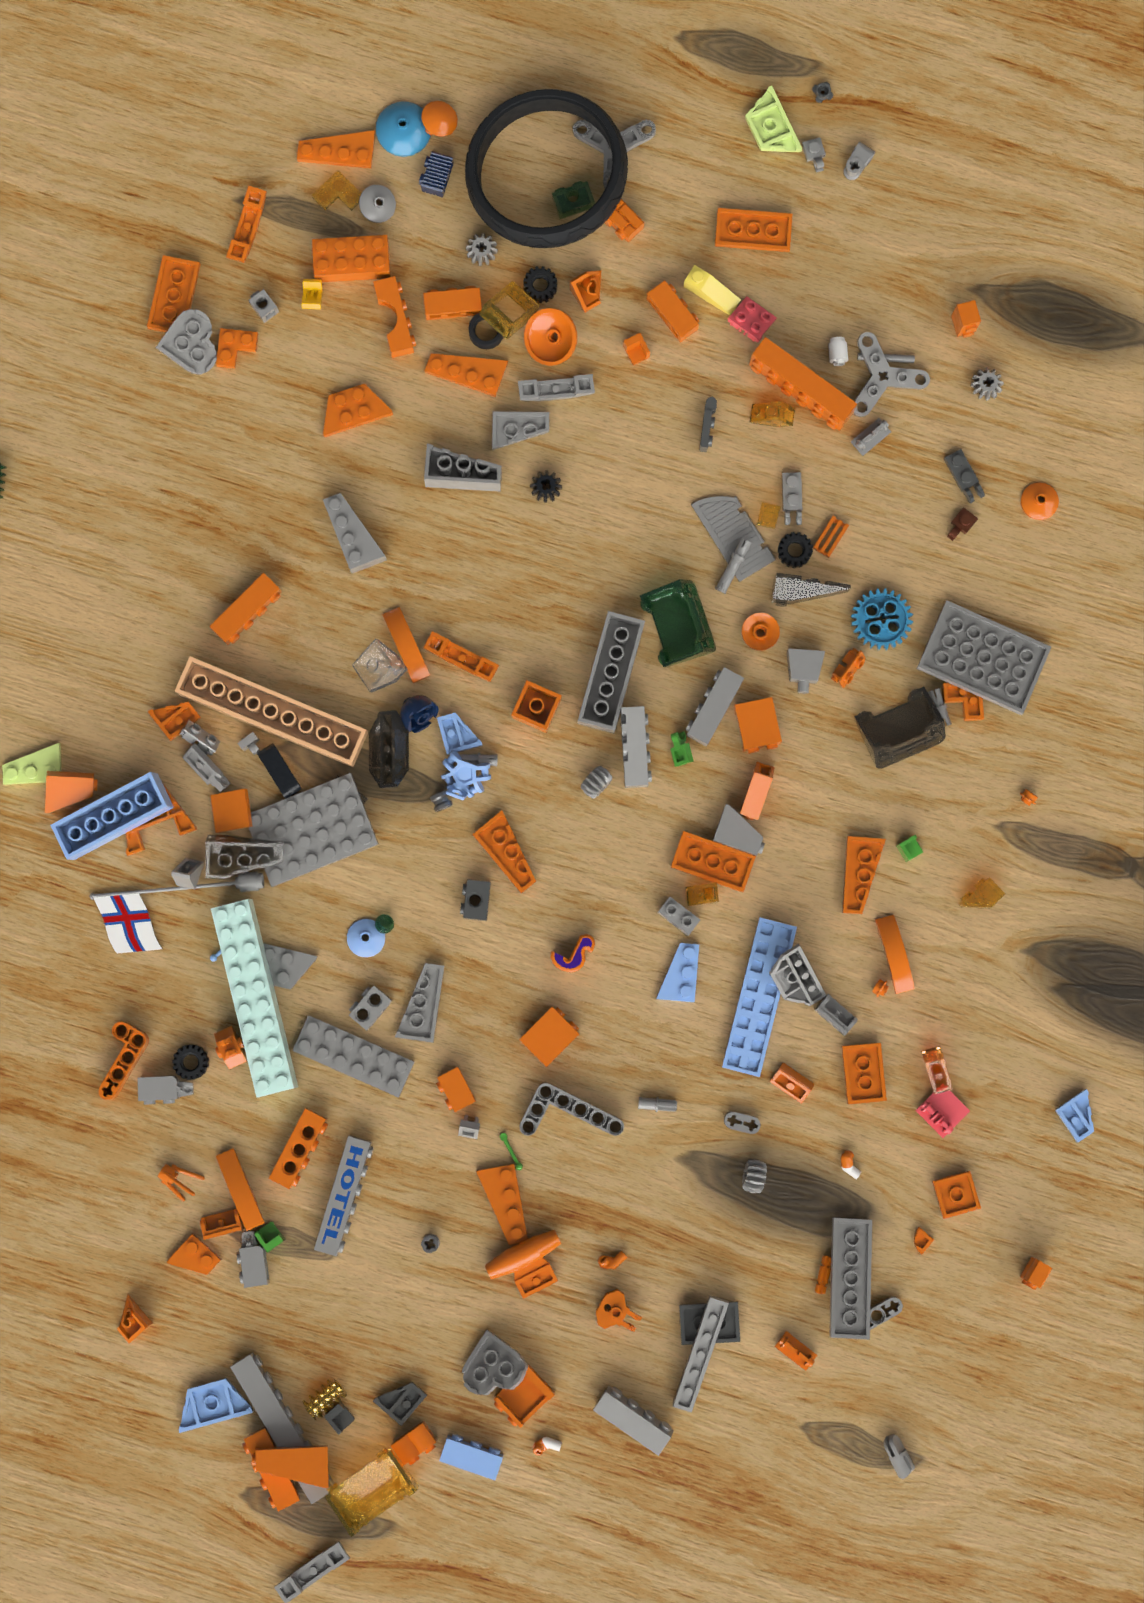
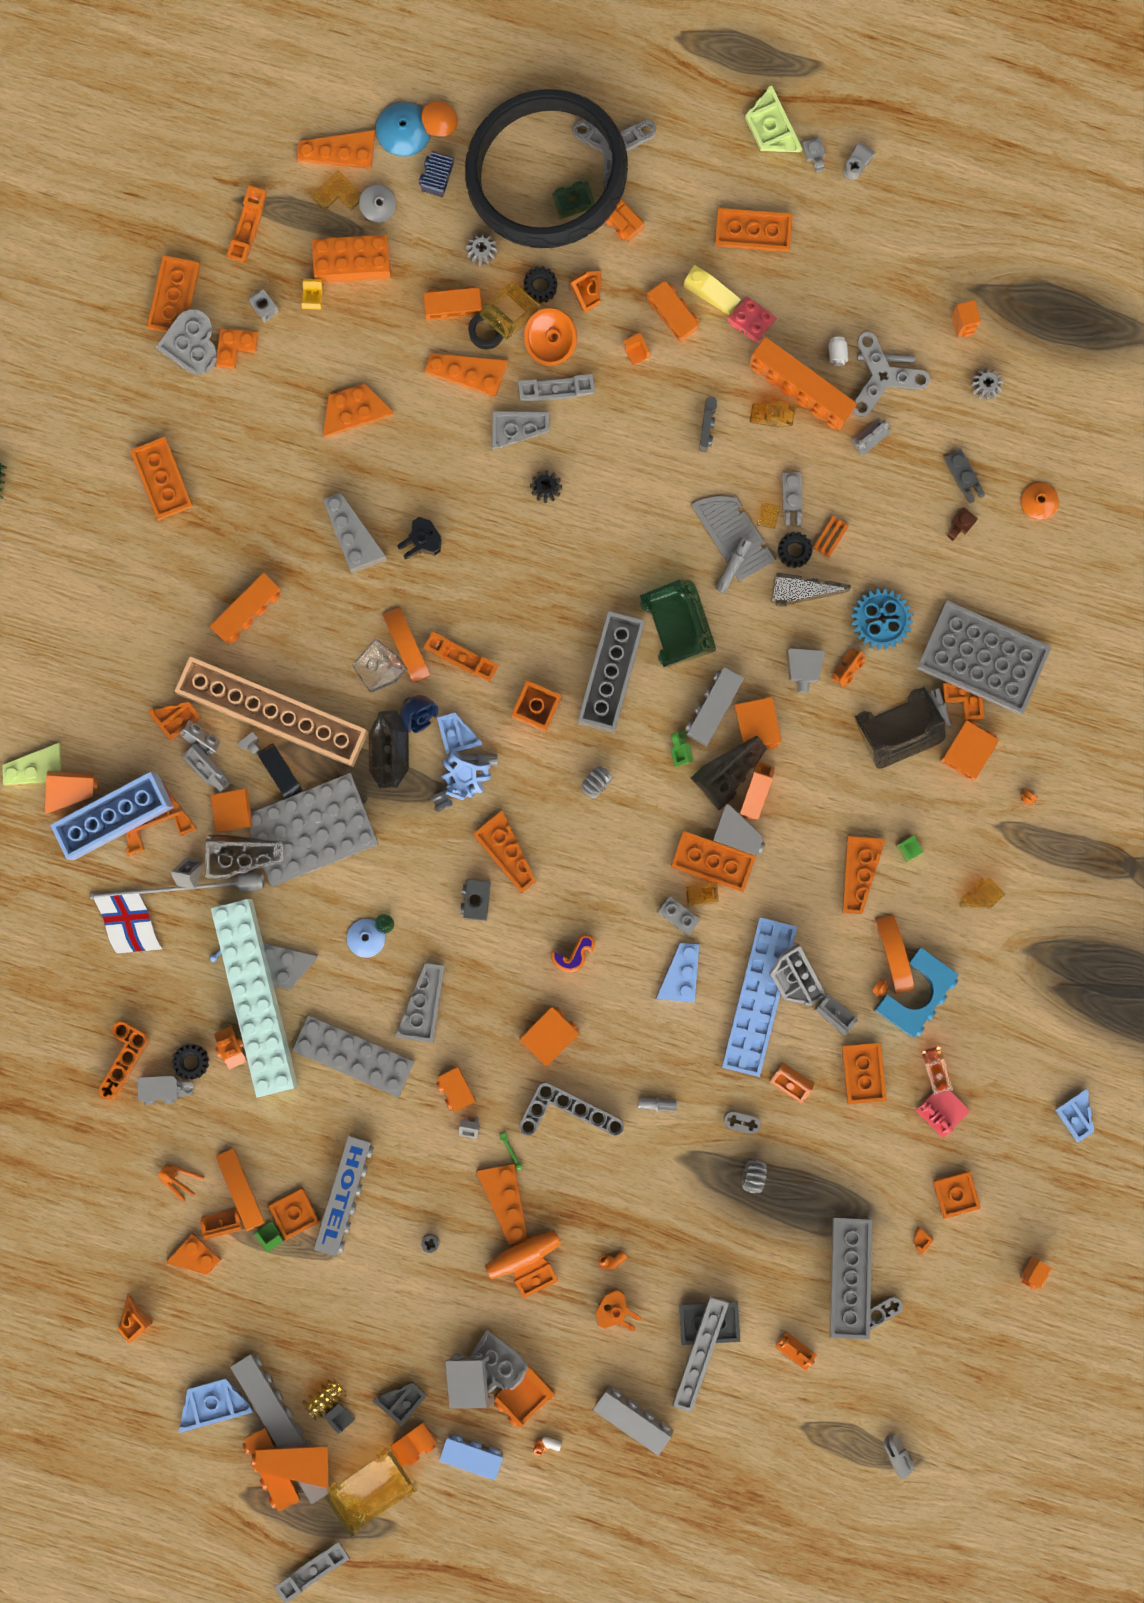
light grey hinge [237,1231,270,1288] -> none
orange brick [268,1108,328,1189] -> none
light grey brick [349,986,392,1031] -> none
orange arch [373,276,416,358] -> none
light grey wedge [424,443,502,492] -> none
light grey wedge [620,706,652,788] -> none
orange dish [742,613,780,651] -> none
dark grey plate [812,82,833,103] -> none
orange axle [815,1255,831,1294] -> none
arm [840,1150,861,1179] -> none
none -> orange plate [130,437,193,521]
none -> orange tile [268,1187,320,1240]
none -> black hinge [397,517,442,560]
none -> light grey panel [445,1353,493,1408]
none -> clear smoke wedge [690,735,767,810]
none -> dark azure arch [874,947,958,1038]
none -> orange panel [940,720,999,781]

